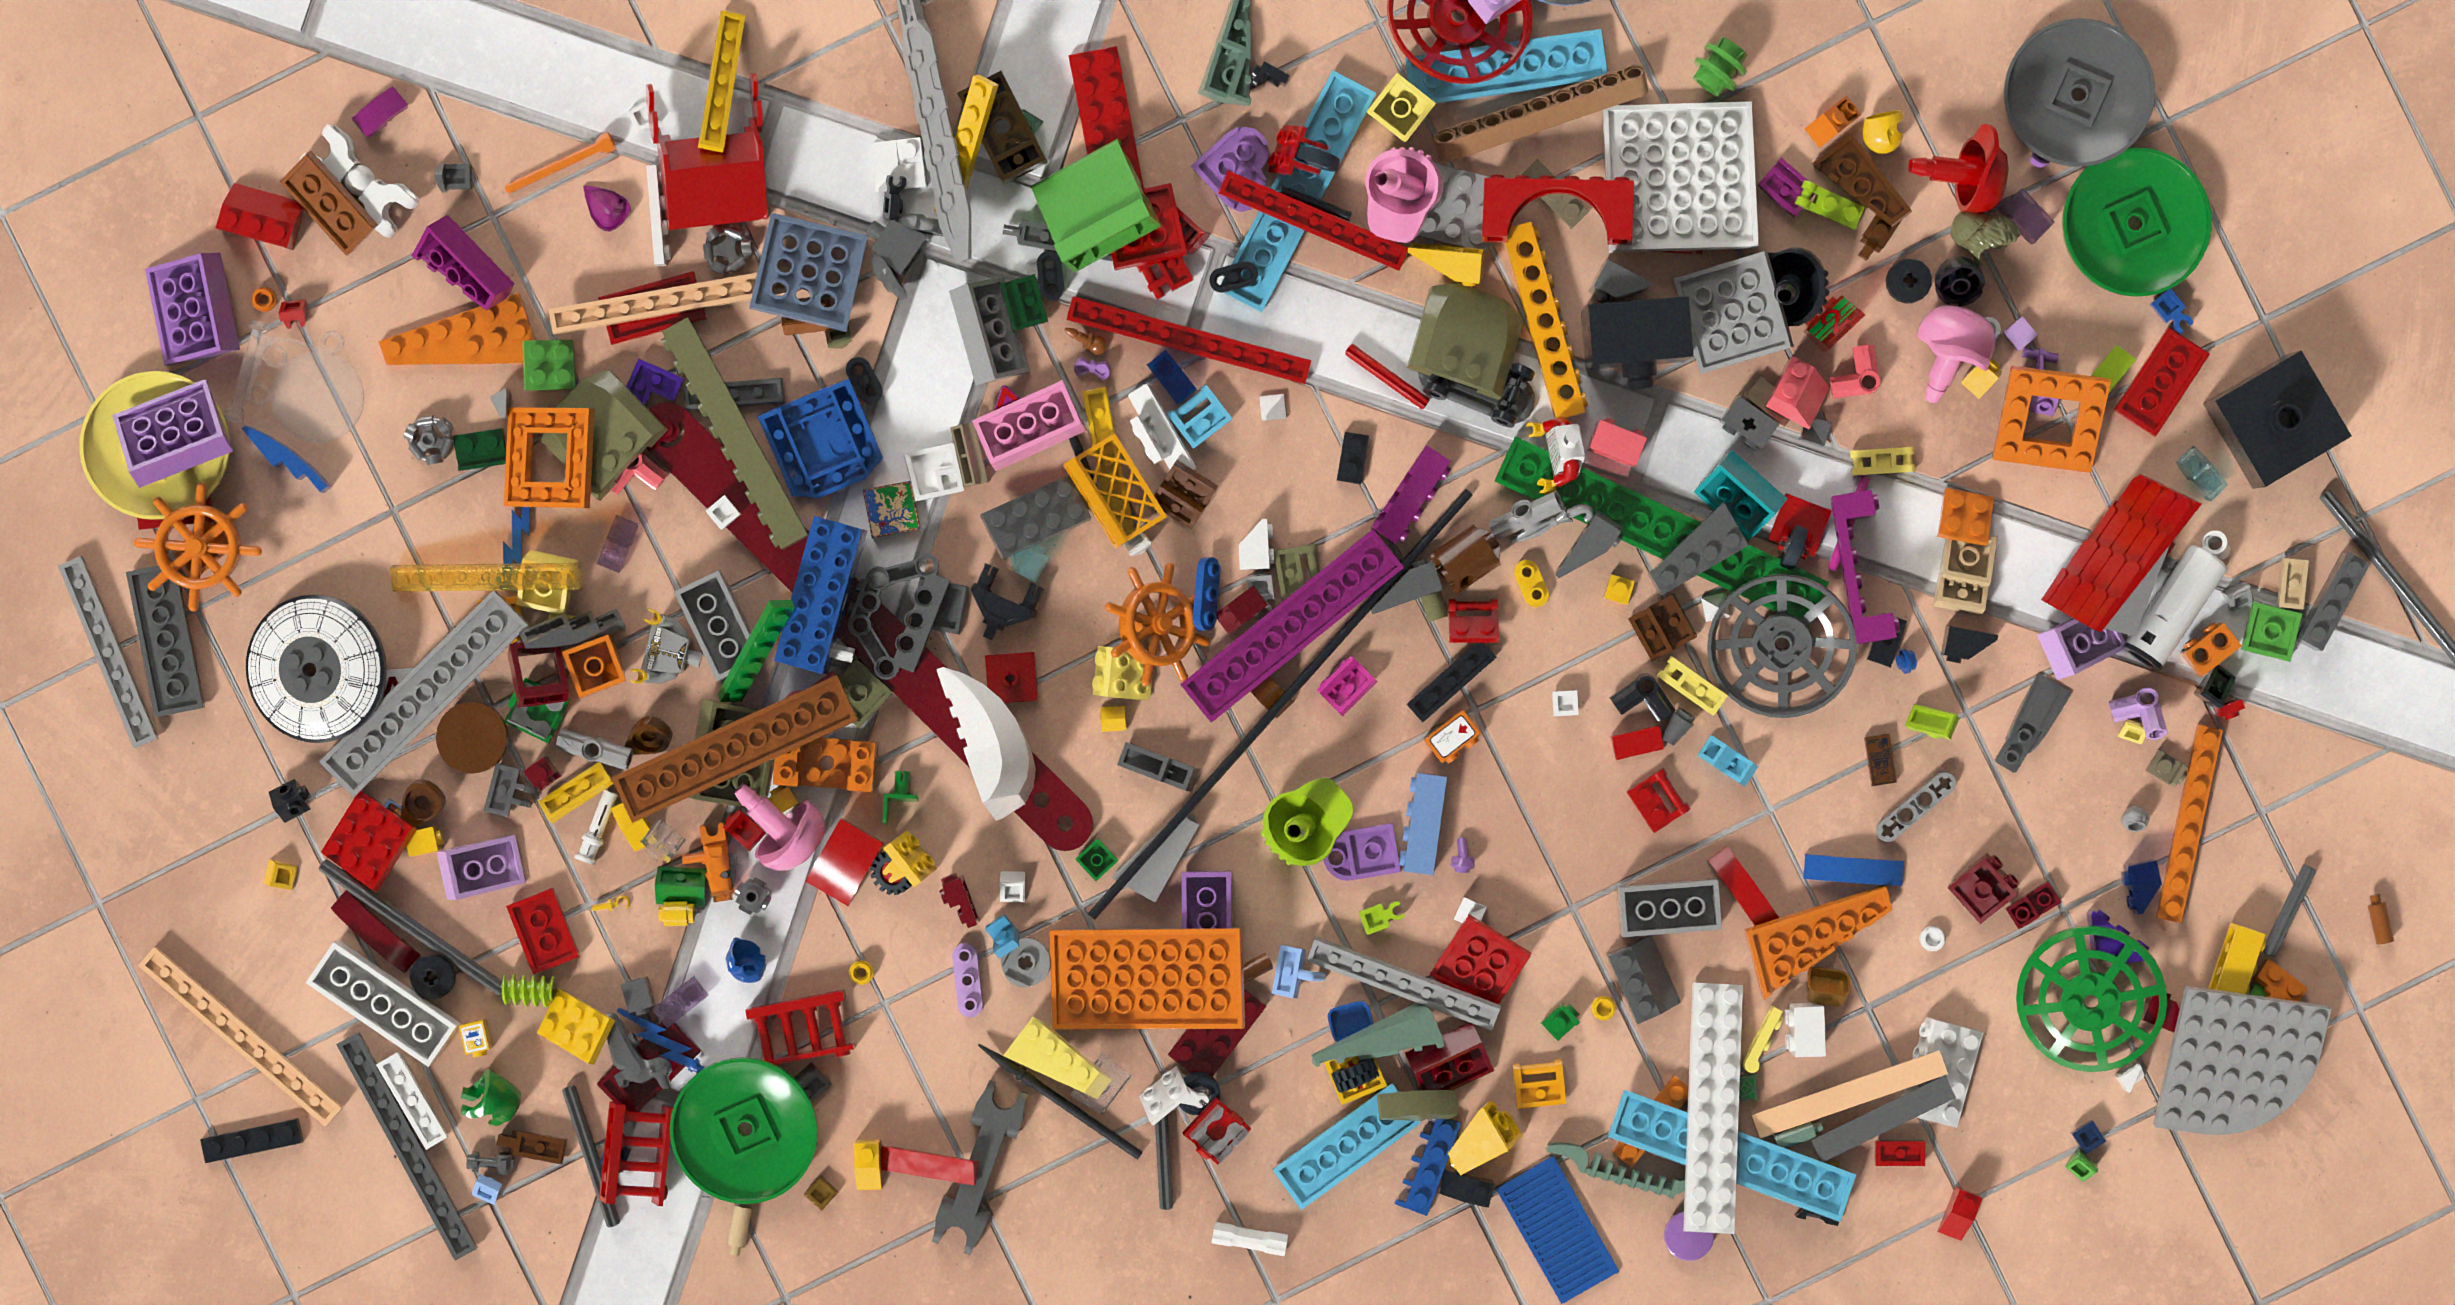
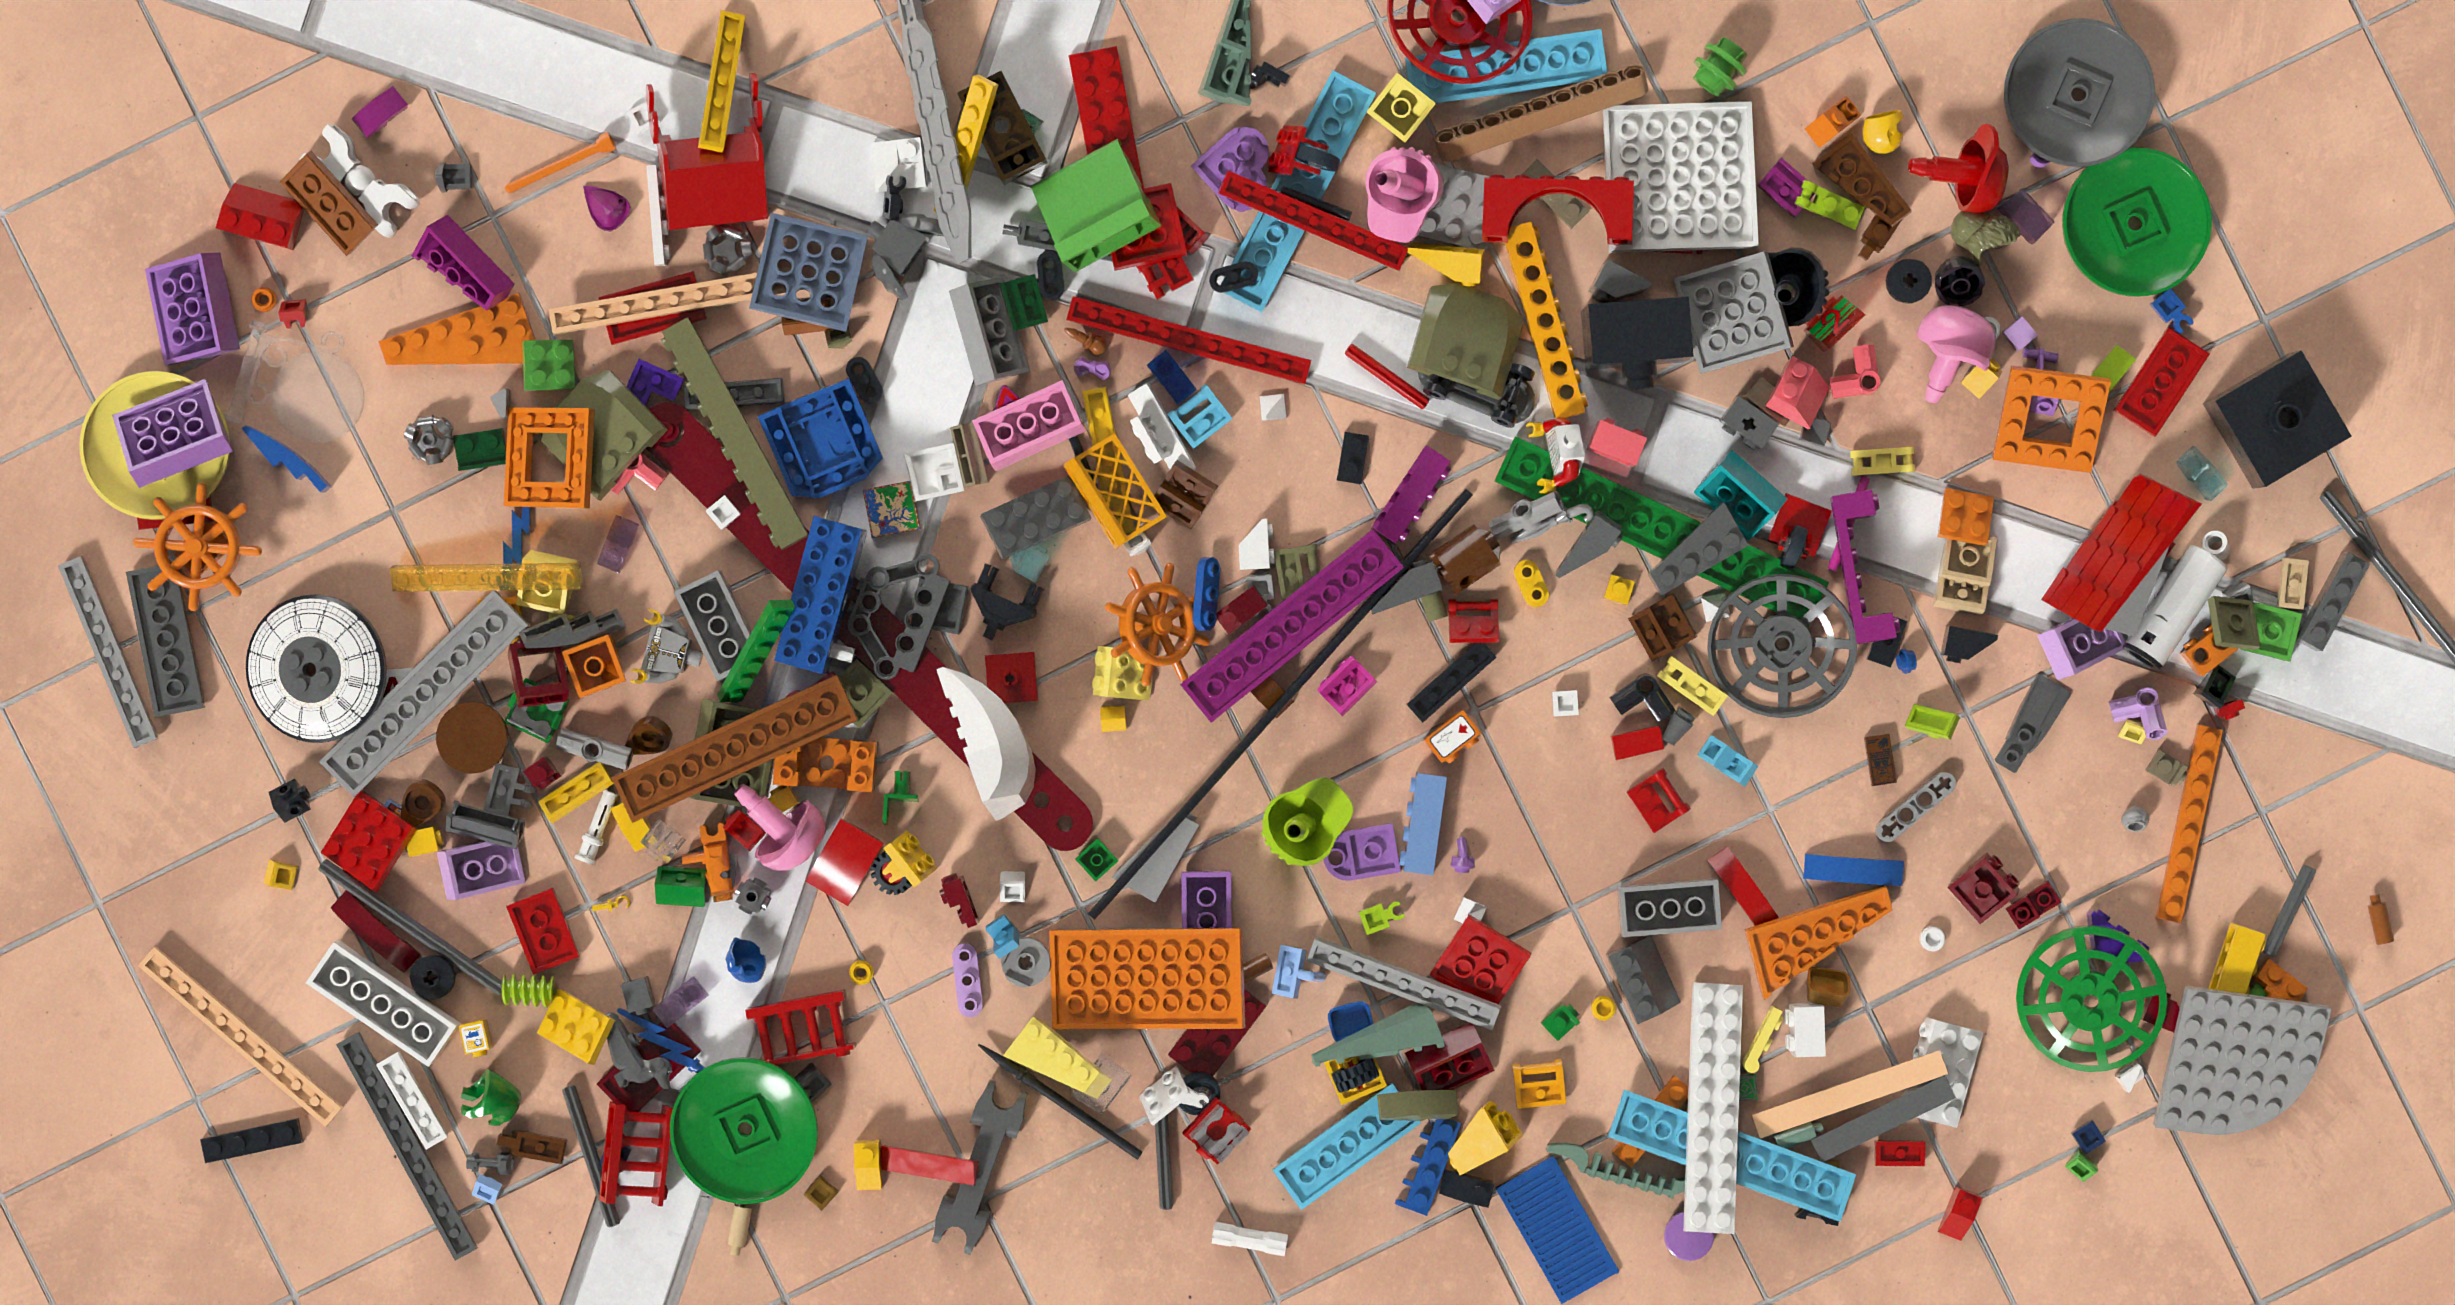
yellow brick [658,901,695,926] -> none
dark grey slope [1117,742,1200,792] -> none
clear blue slope [2121,859,2162,915] -> none
none -> dark grey container [445,800,525,849]
none -> olive plate [2208,596,2261,650]

